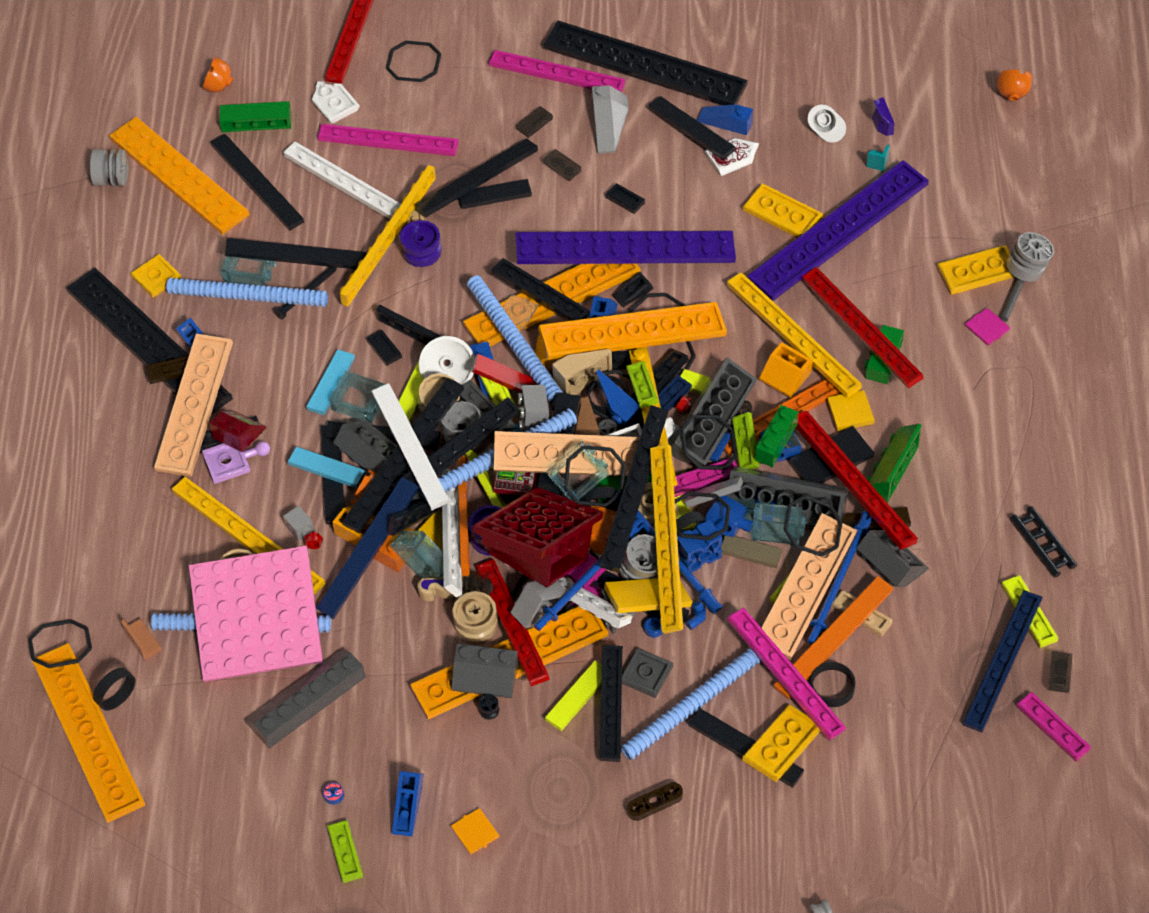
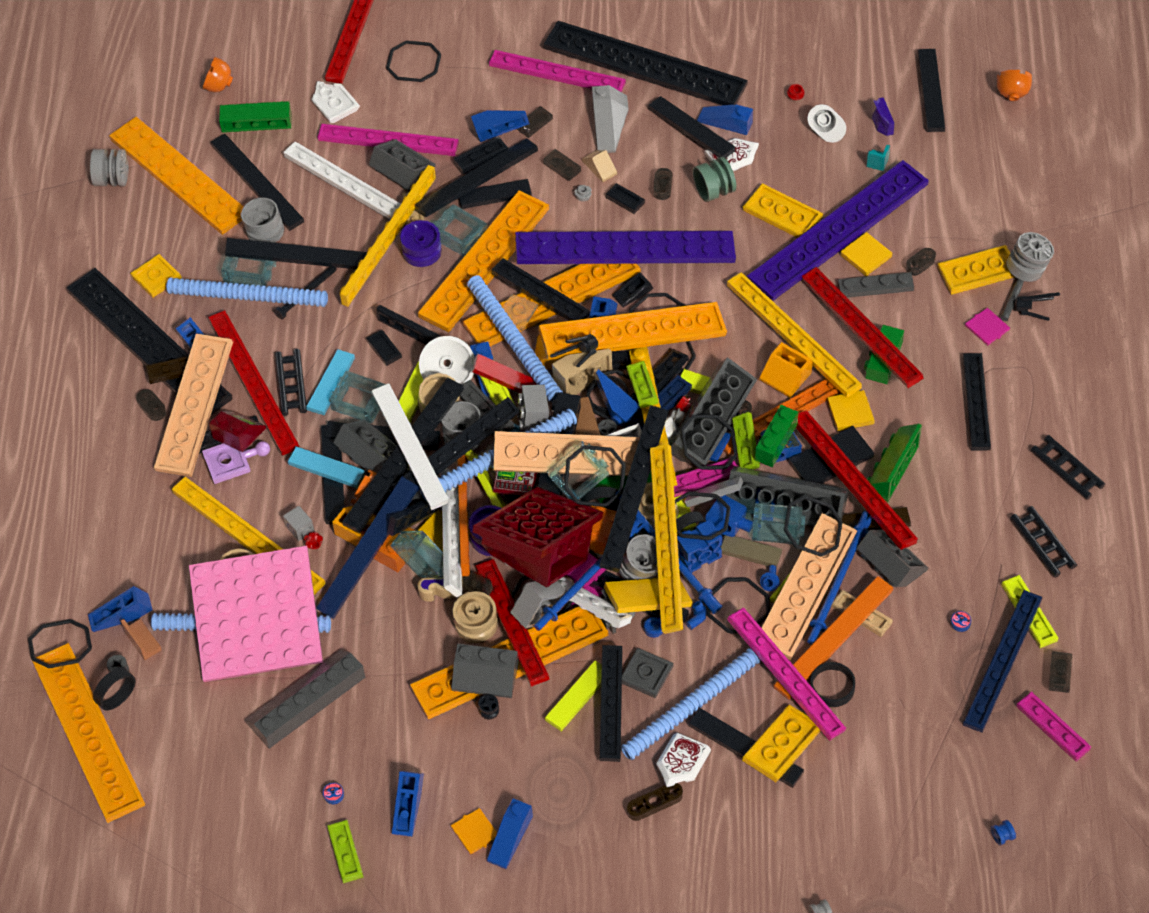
none -> blue slope [88,586,153,632]
none -> dark grey wheel [107,655,129,680]
none -> clear smoke plate [136,389,166,421]
none -> red plate [208,310,299,456]
none -> light grey wheel [241,198,285,243]
none -> black bar [275,349,307,416]
none -> dark grey slope [369,139,436,190]
none -> light orange plate [418,190,549,333]
none -> clear light blue window [433,204,488,256]
none -> black plate [453,136,508,174]
none -> blue slope [471,110,530,142]
none -> blue slope [487,798,533,869]
none -> black plant [550,334,598,367]
none -> light grey plate [574,185,592,202]
none -> tan slope [582,150,617,182]
none -> clear smoke plate [653,168,673,200]
none -> white tile [656,733,711,787]
none -> light grey plate [670,408,685,426]
none -> sand green wheel [693,156,737,202]
none -> black piece [706,577,770,634]
none -> blue plate [760,565,780,591]
none -> red plate [787,84,805,100]
none -> dark grey plate [838,272,914,298]
none -> yellow tile [840,232,893,276]
none -> clear smoke beam [906,248,936,276]
none -> black tile [918,48,946,132]
none -> tile [951,611,971,632]
none -> black tile [963,353,991,451]
none -> blue wheel [991,820,1016,846]
none -> black plant [1017,292,1060,321]
none -> black bar [1030,435,1106,500]

